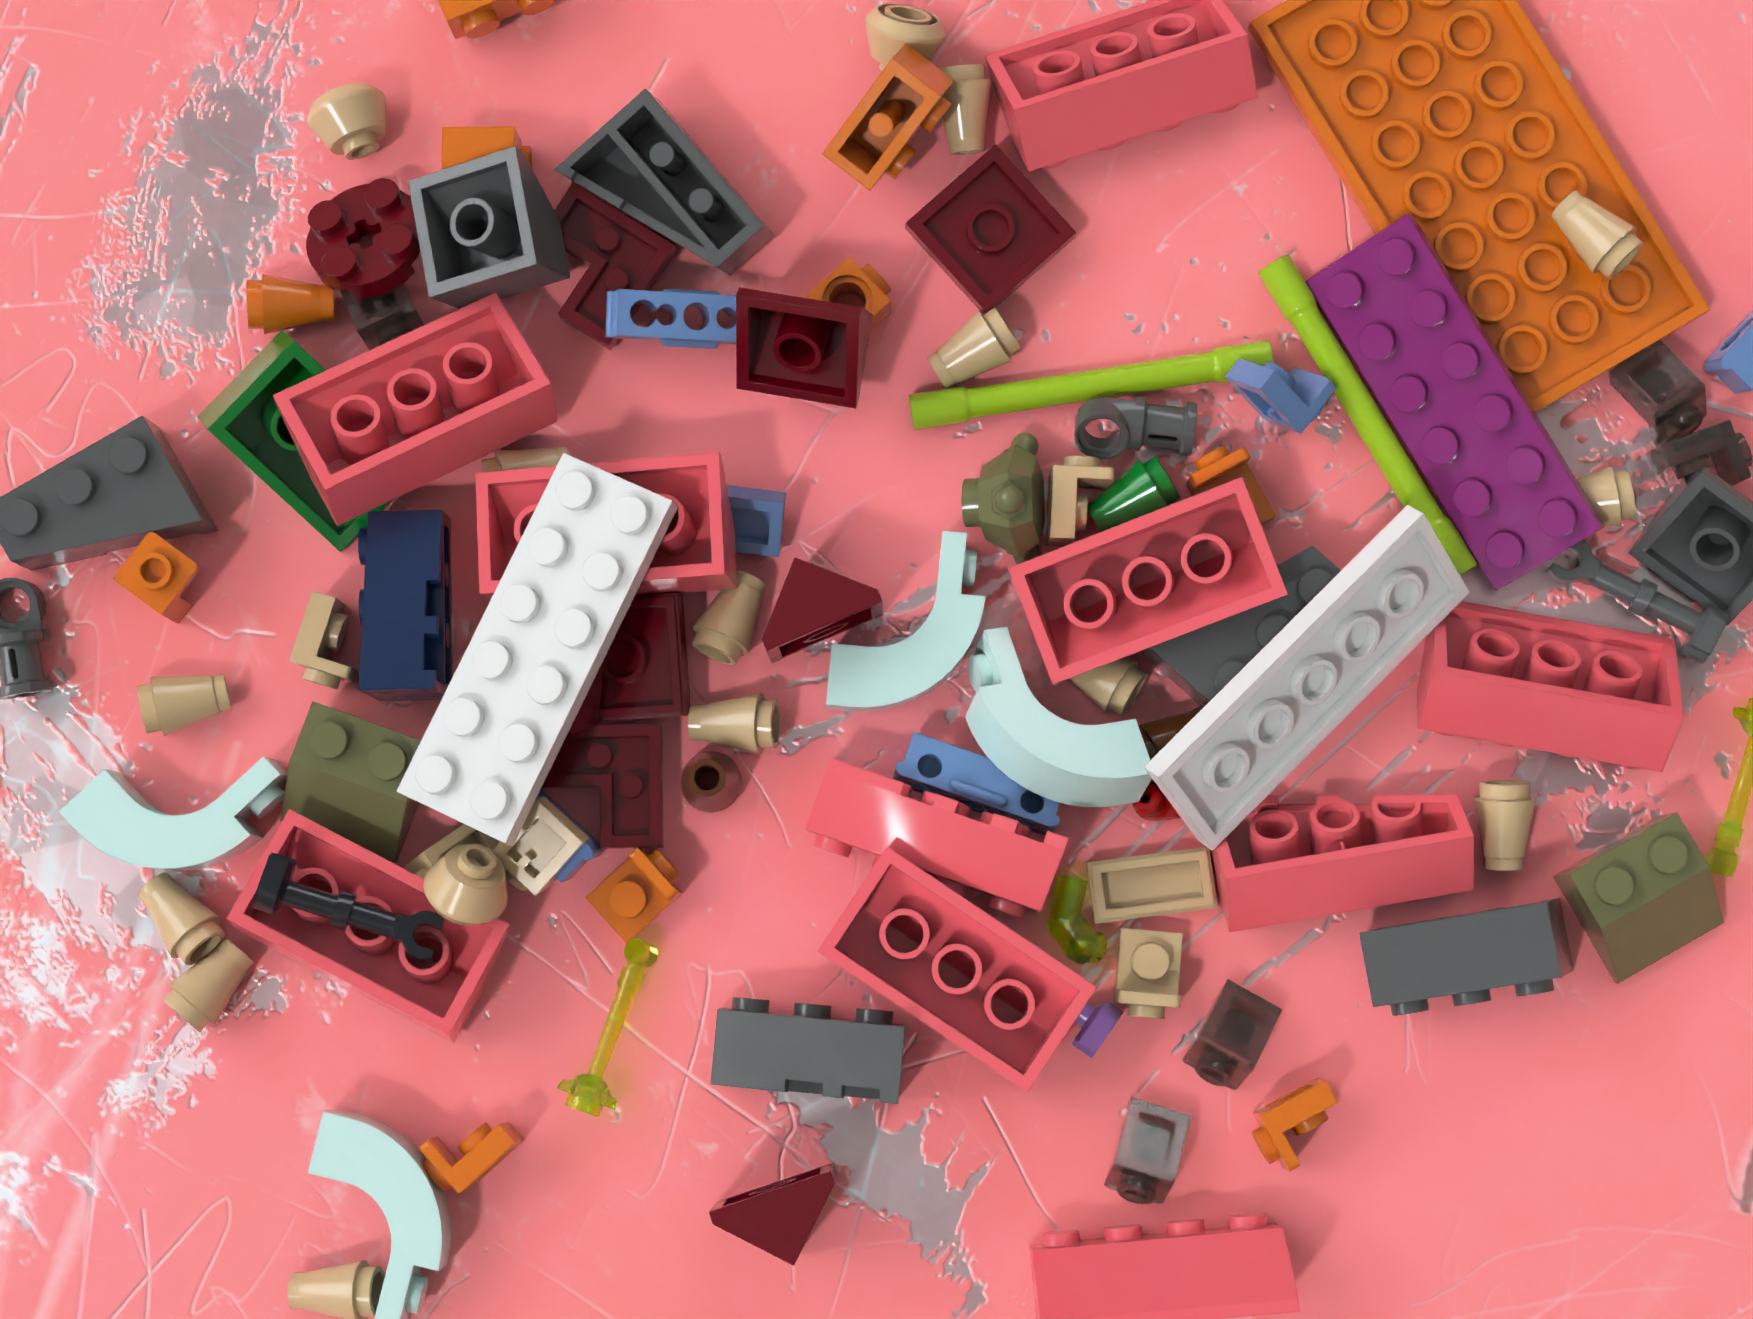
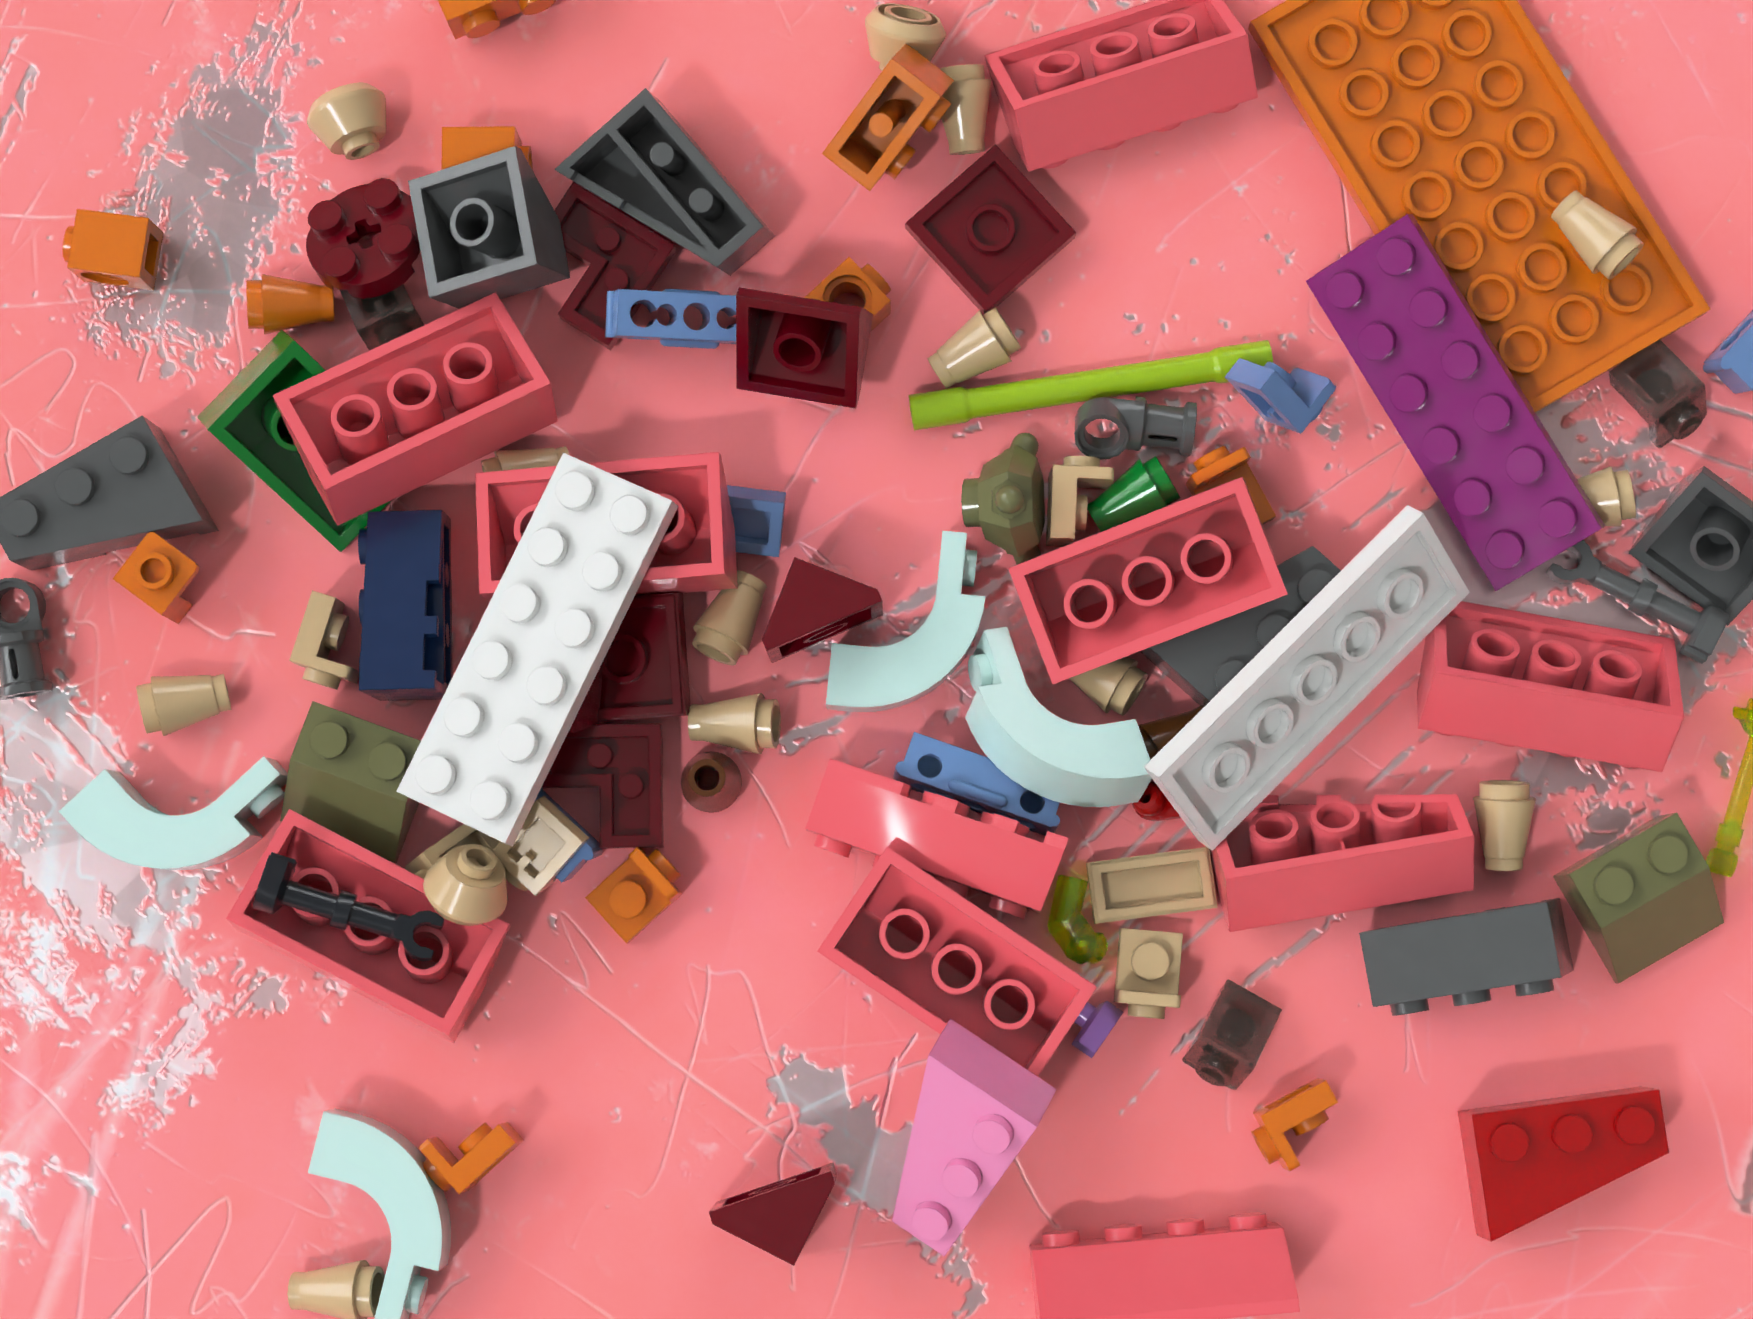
tan cone [138,873,226,965] -> none
tan cone [162,939,254,1032] -> none
clear neon green piece [557,938,658,1117] -> none
dark grey wedge [710,997,905,1104] -> none
clear smoke bracket [1104,1097,1191,1204] -> none
lime piece [1258,254,1478,575] -> none
clear smoke bracket [1646,420,1752,487] -> none
none -> orange brick [62,209,164,291]
none -> bright pink wedge [892,1018,1057,1257]
none -> red wedge [1458,1086,1669,1242]

